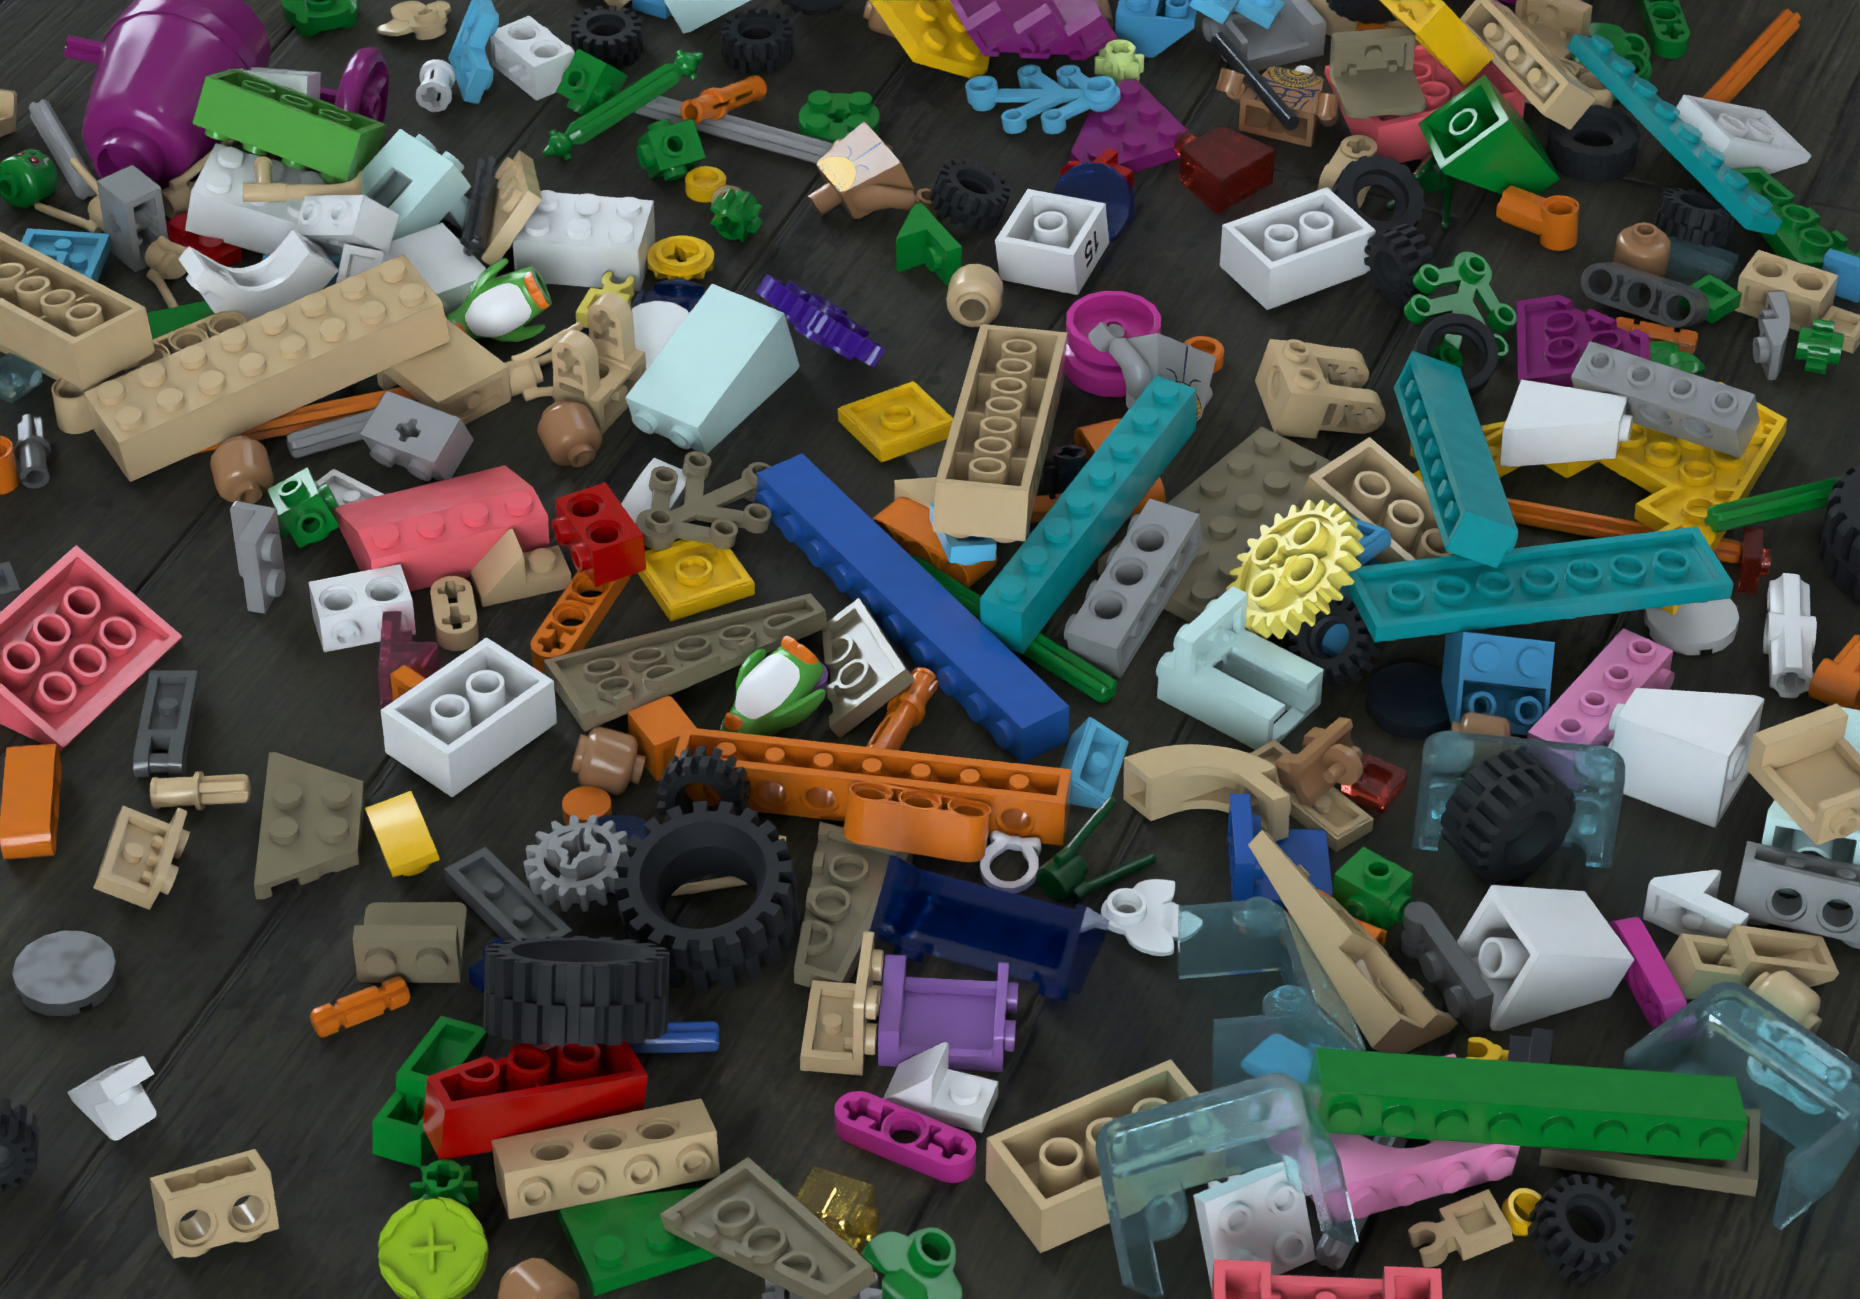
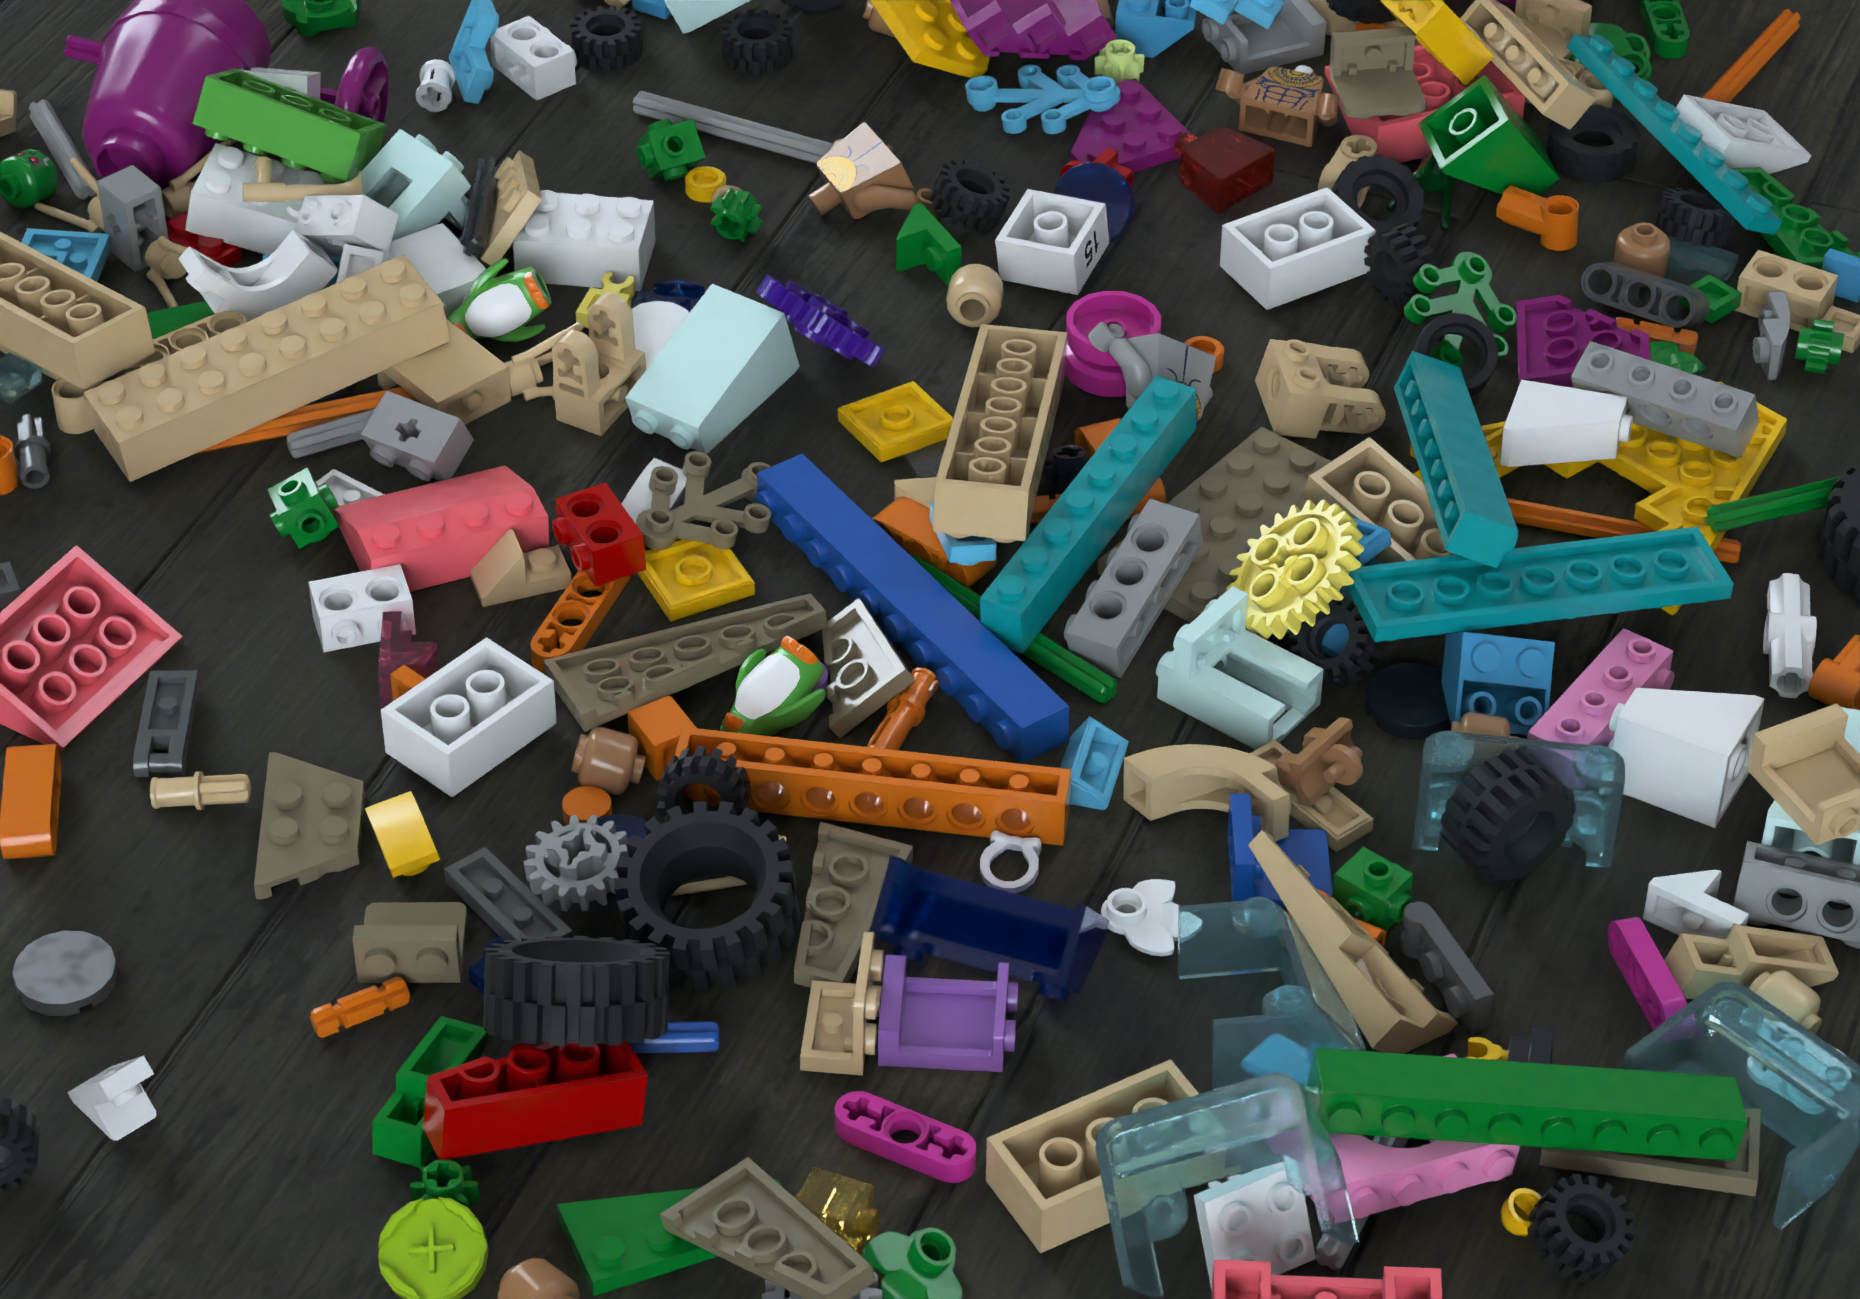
tan bracket [93,806,190,910] -> none
tan brick [150,1149,279,1259] -> none
medium nougat head [210,436,274,504] -> none
light grey bracket [230,501,286,614] -> none
tan plate [376,1,451,40] -> none
tan beam [430,576,479,651] -> none
tan brick [492,1099,720,1219] -> none
medium nougat head [537,400,603,467] -> none
green wheel [542,49,703,161] -> none
green brick [556,49,628,115] -> none
yellow gear [647,236,714,284] -> none
orange pin [680,75,767,125] -> none
green plate [799,90,880,143] -> none
orange beam [843,781,992,862] -> none
white slope [883,1042,998,1133] -> none
dark green plant [1036,796,1156,902] -> none
black bar [1211,32,1299,131] -> none
clear red plate [1341,753,1408,814] -> none
tan plate [1408,1189,1513,1268] -> none
white slope [1457,885,1634,1031] -> none
white tile [1644,599,1739,655] -> none
clear red plate [1738,528,1771,594] -> none

